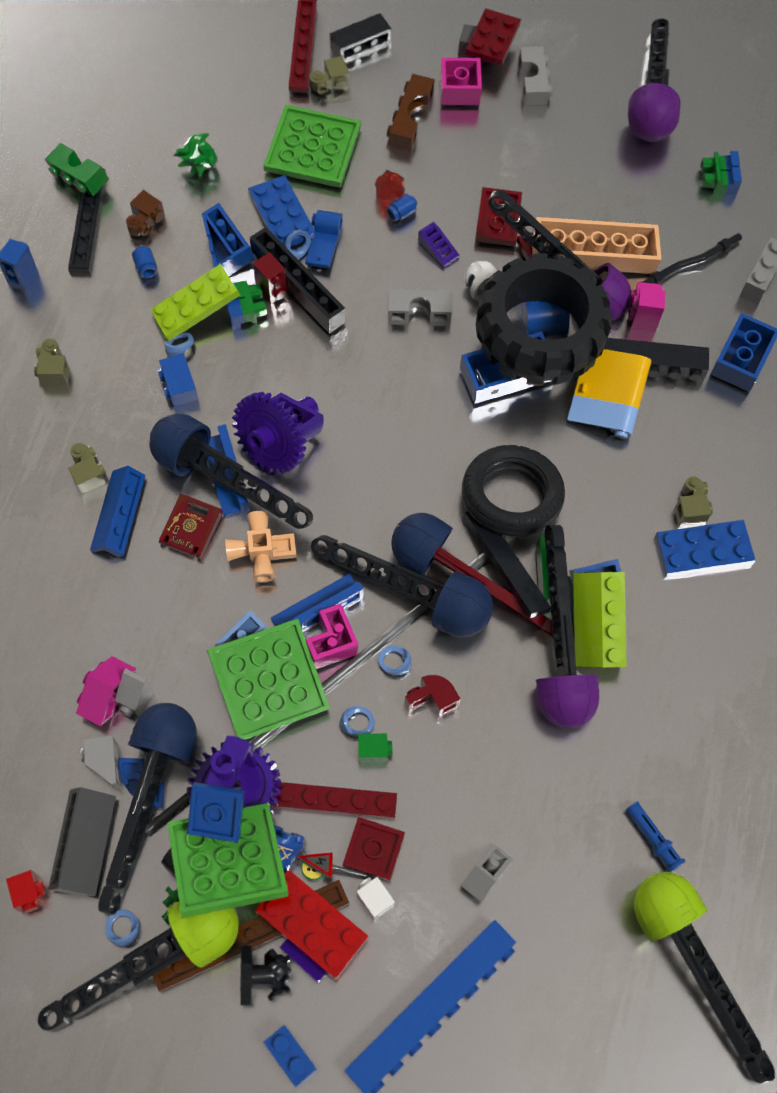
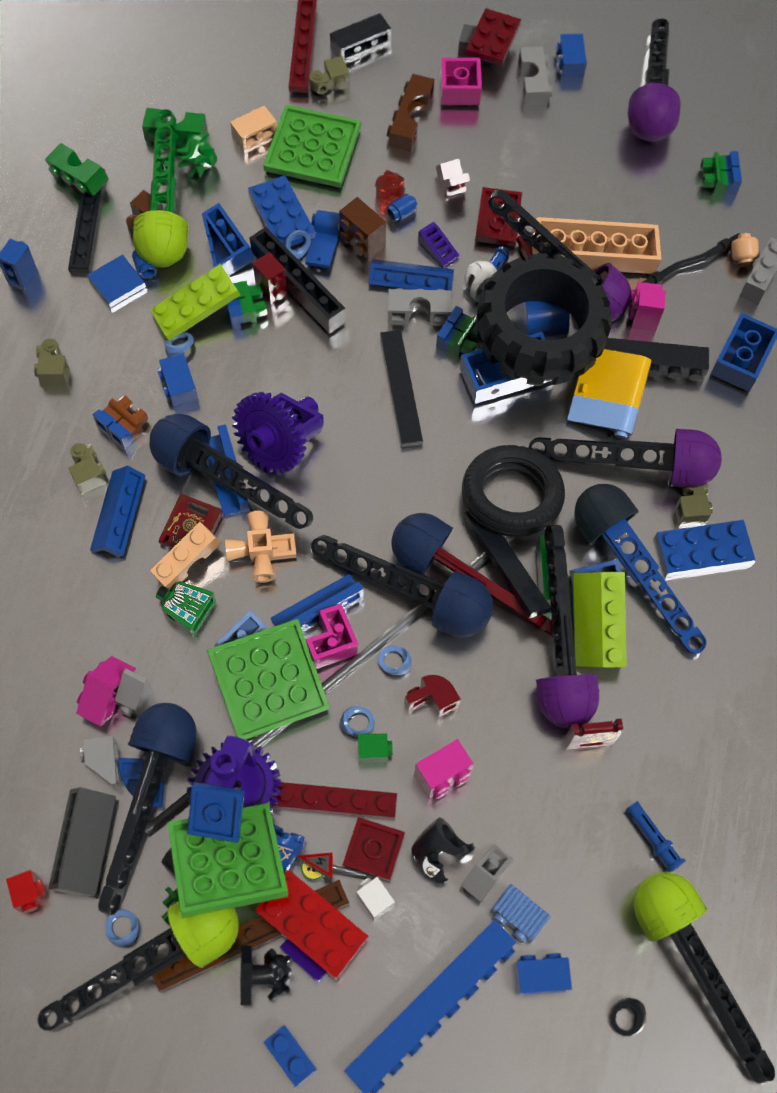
none -> blue tile [87,254,146,307]
none -> hips [92,395,148,449]
none -> piece [133,109,188,268]
none -> green arch [142,108,207,144]
none -> light nougat arch [150,522,221,590]
none -> torso [156,581,216,637]
none -> light nougat brick [230,105,277,151]
none -> reddish brown brick [339,197,386,260]
none -> blue panel [368,259,454,291]
none -> black tile [380,330,423,448]
none -> black piece [411,817,475,884]
none -> dark pink brick [414,739,474,800]
none -> brick [435,159,470,196]
none -> hips [436,306,478,357]
none -> blue pin [489,246,509,271]
none -> medium blue brick [491,884,551,943]
none -> blue brick [514,953,572,996]
none -> piece [528,428,722,488]
none -> blue brick [555,34,587,78]
none -> dark red container [564,718,623,750]
none -> piece [574,484,707,654]
none -> black piece [610,998,646,1036]
none -> light nougat head [731,233,760,265]

